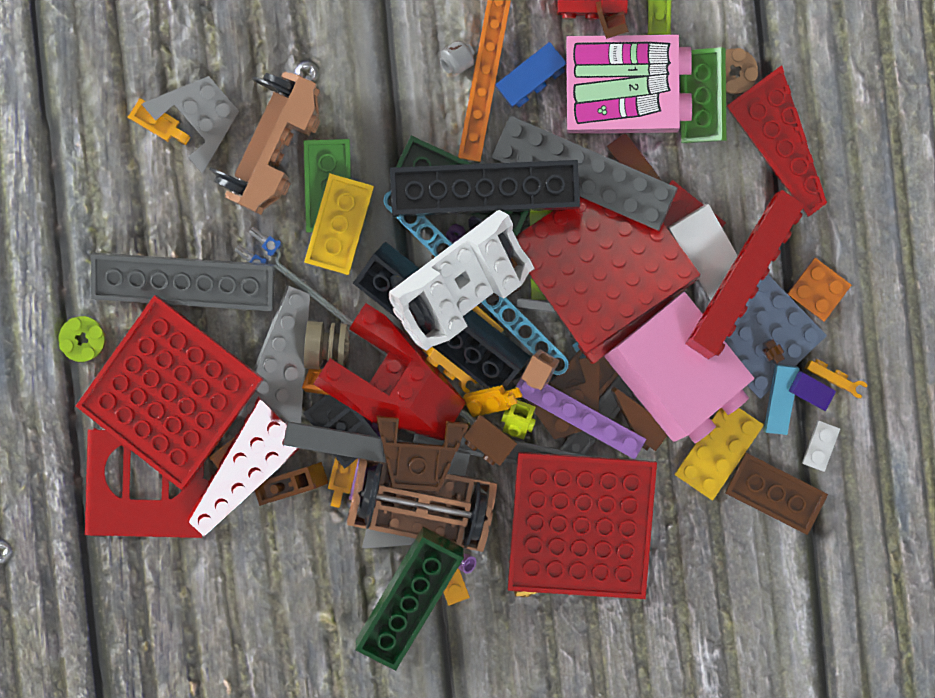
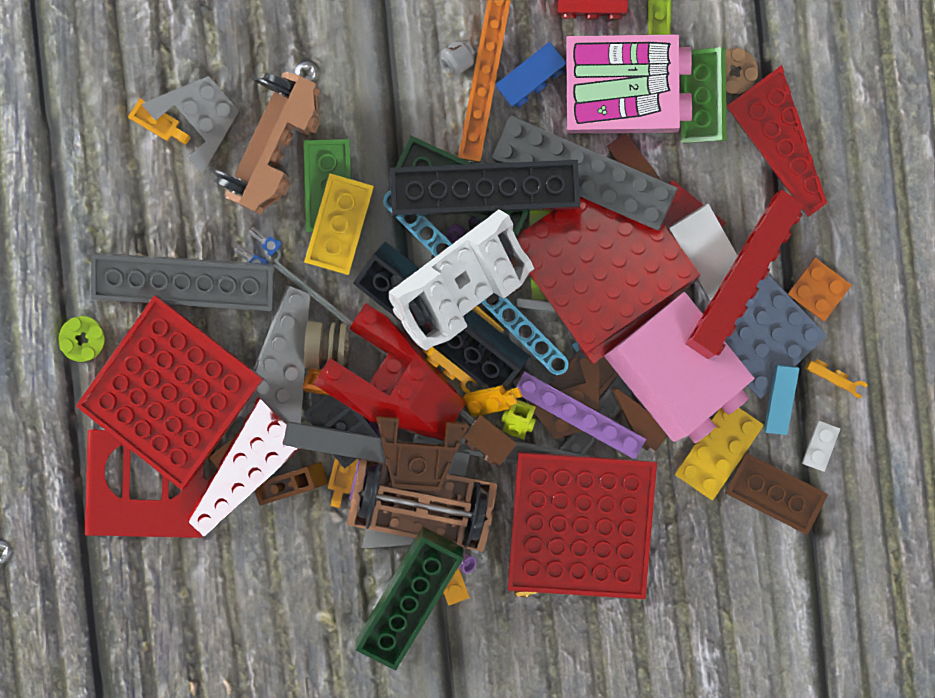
nougat brick [521,349,560,390] -> none
reddish brown panel [596,1,629,39] -> none
reddish brown plate [762,339,785,364] -> none
dark purple tile [789,371,836,411] -> none

